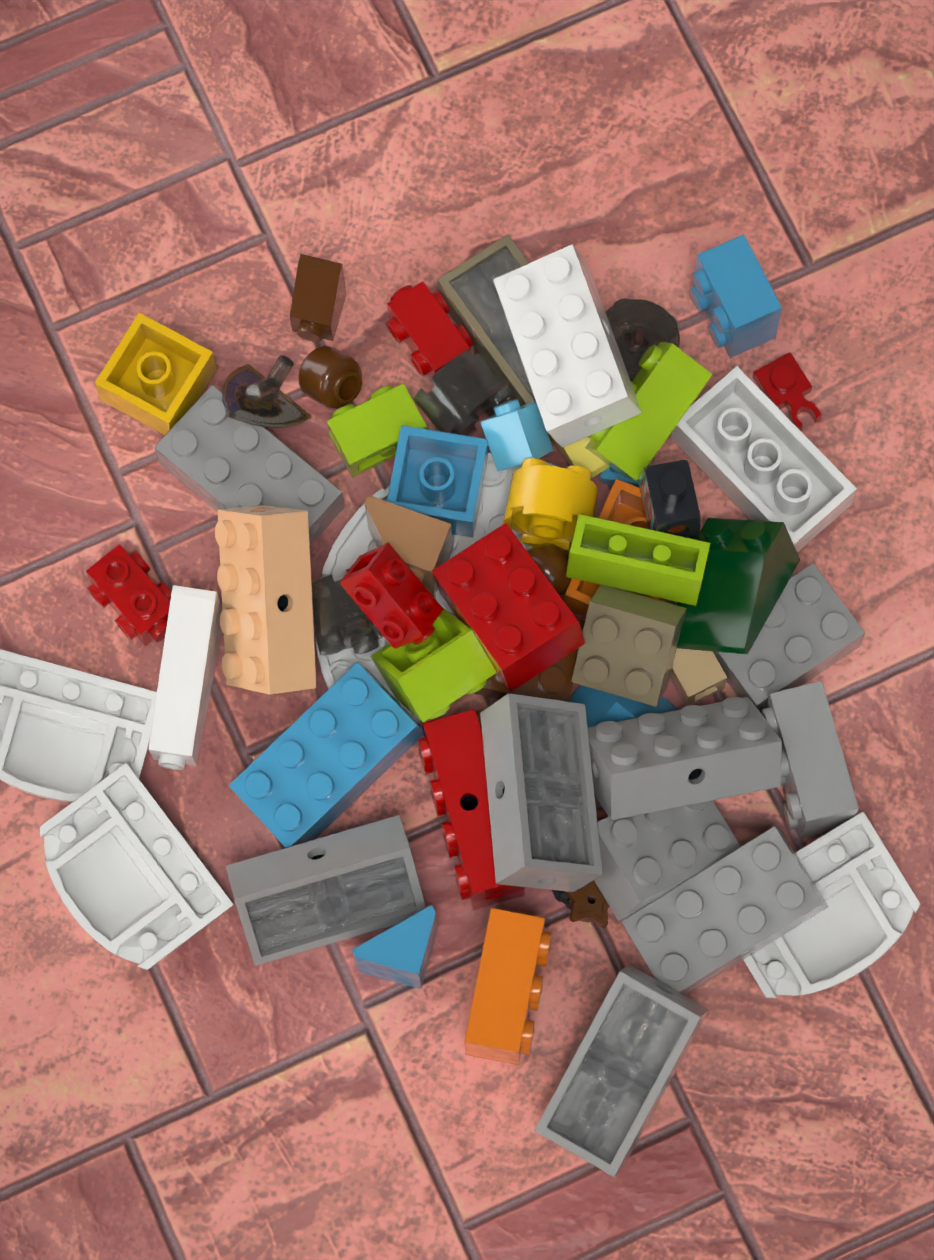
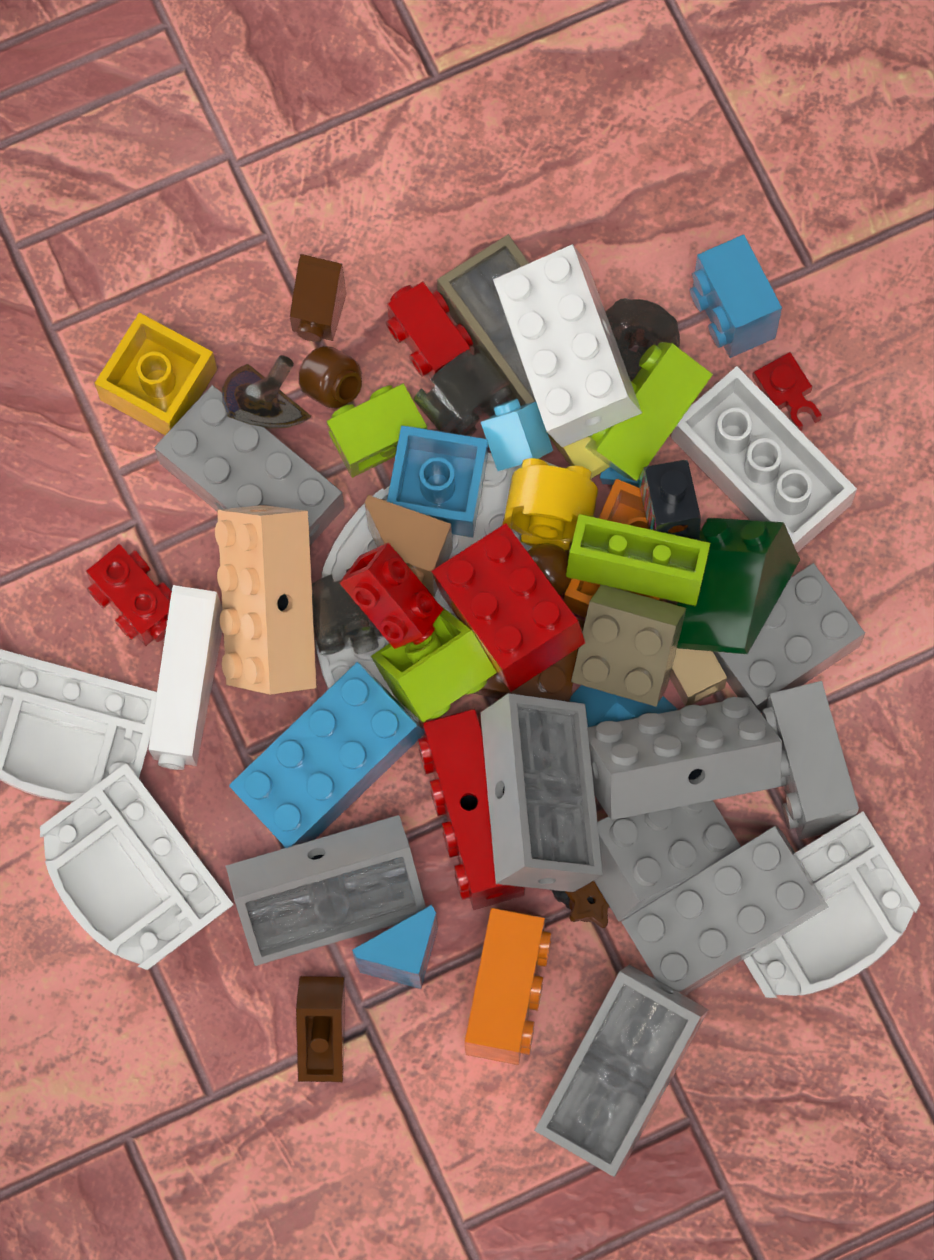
none -> reddish brown slope [296,976,345,1082]

